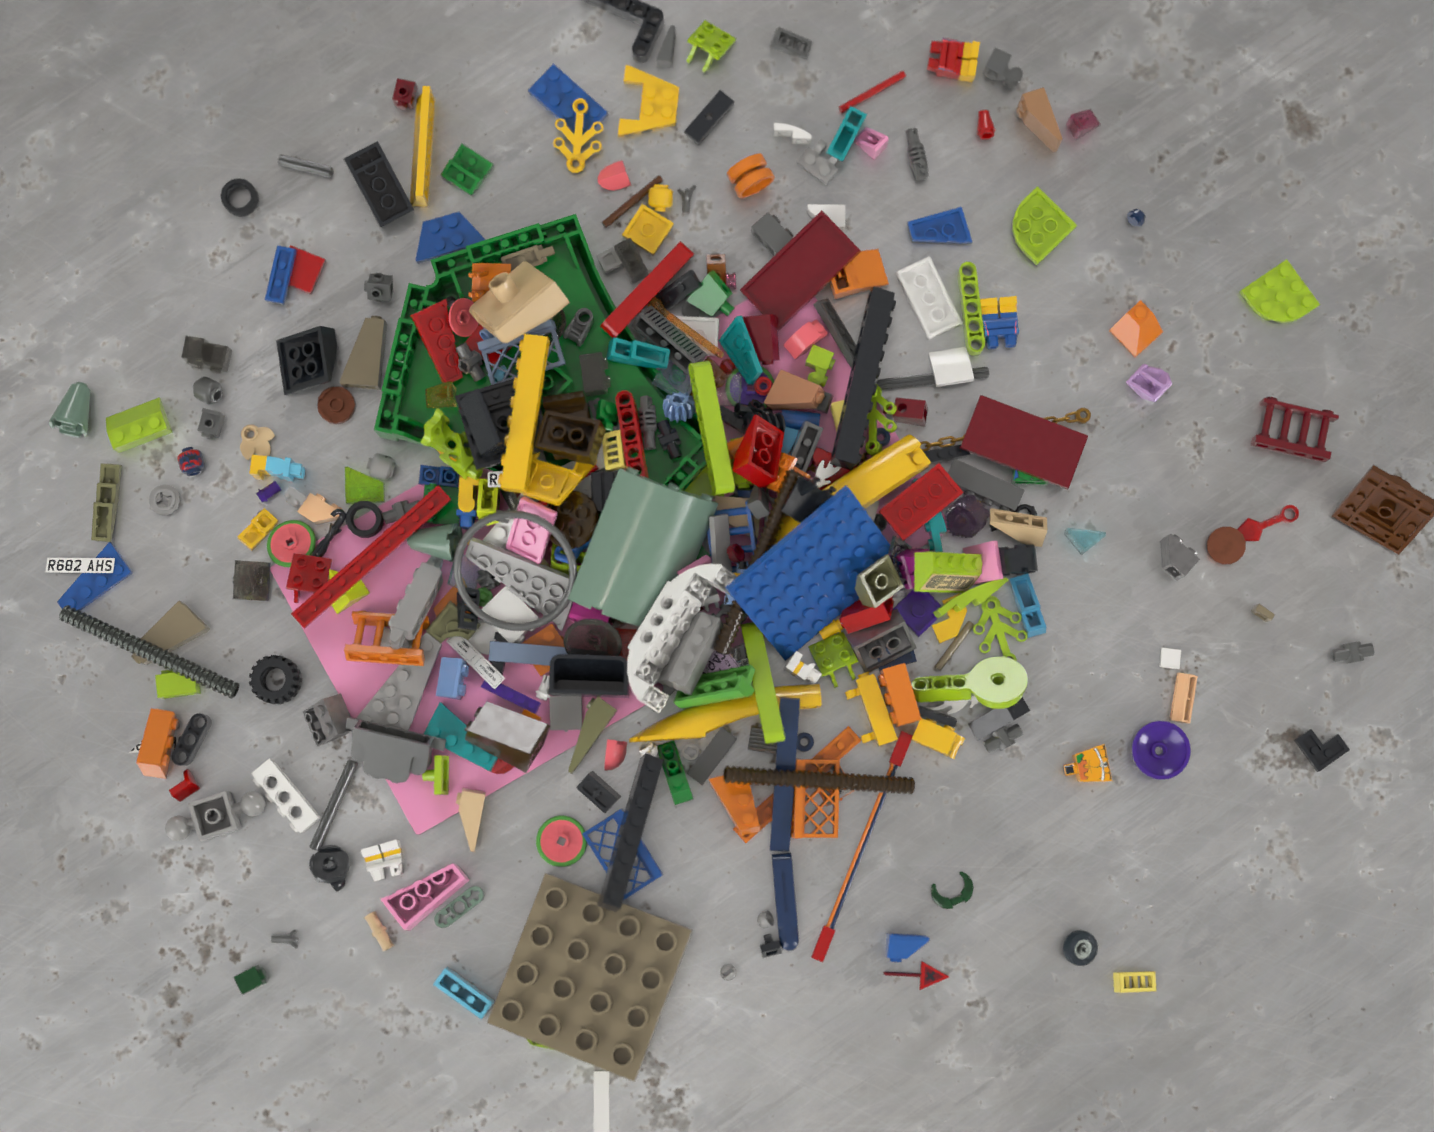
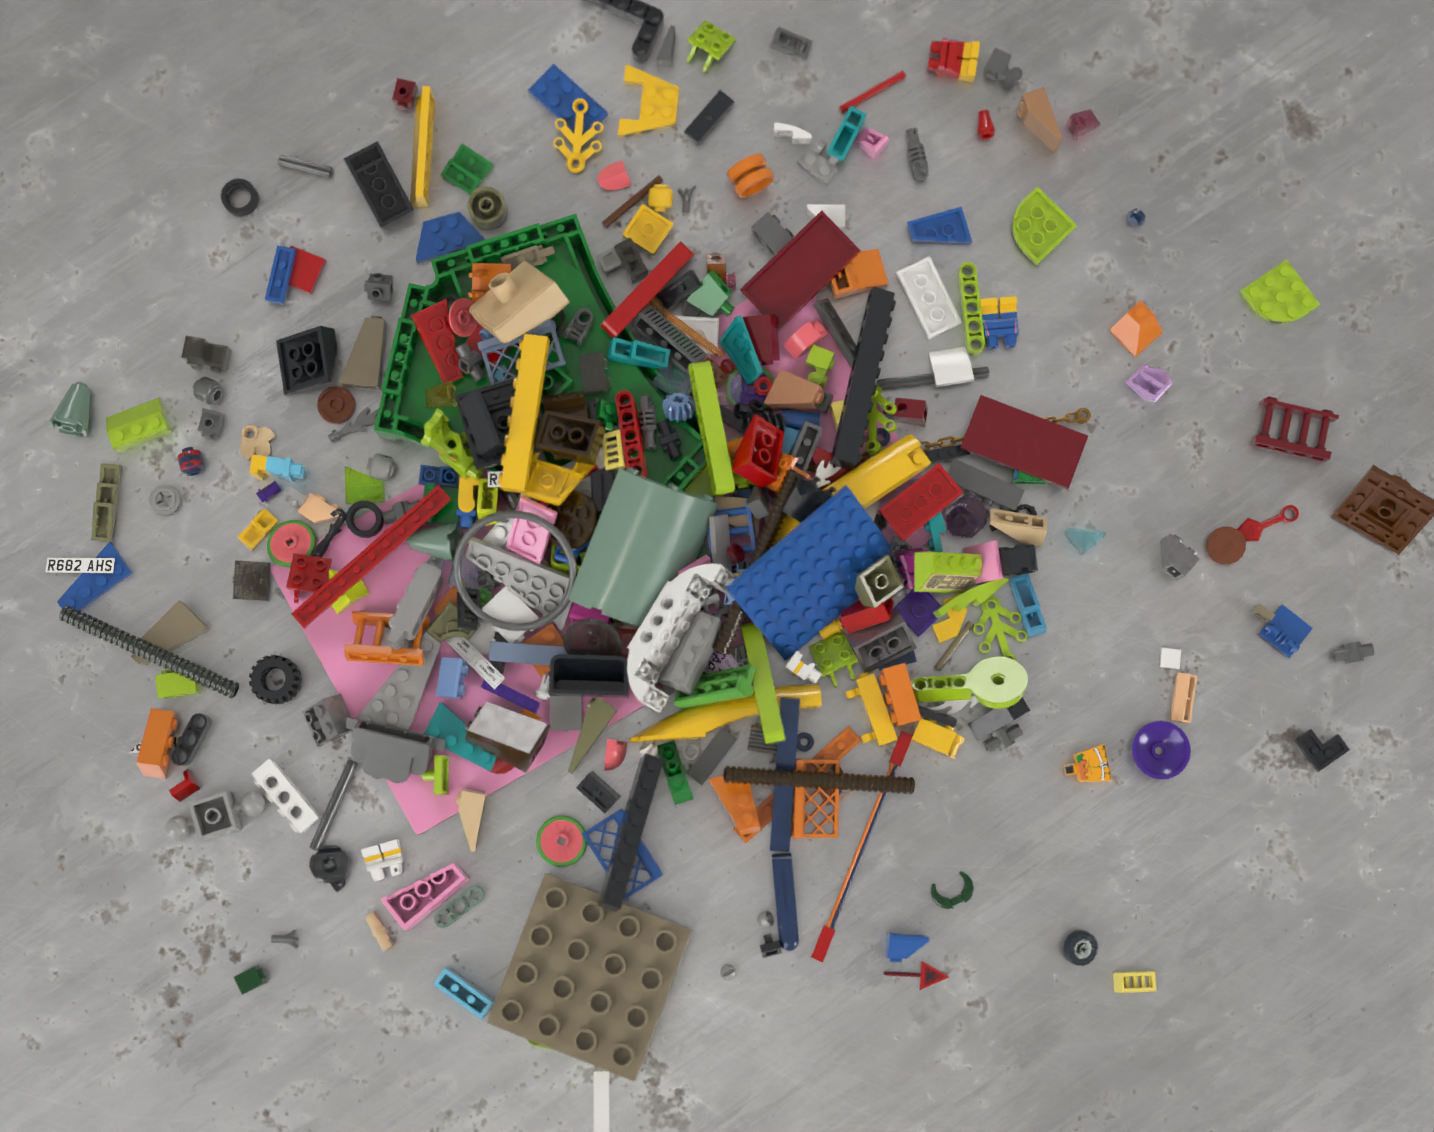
none -> flat silver piece [328,407,379,442]
none -> olive brick [467,186,507,229]
none -> blue hinge [1259,604,1313,658]

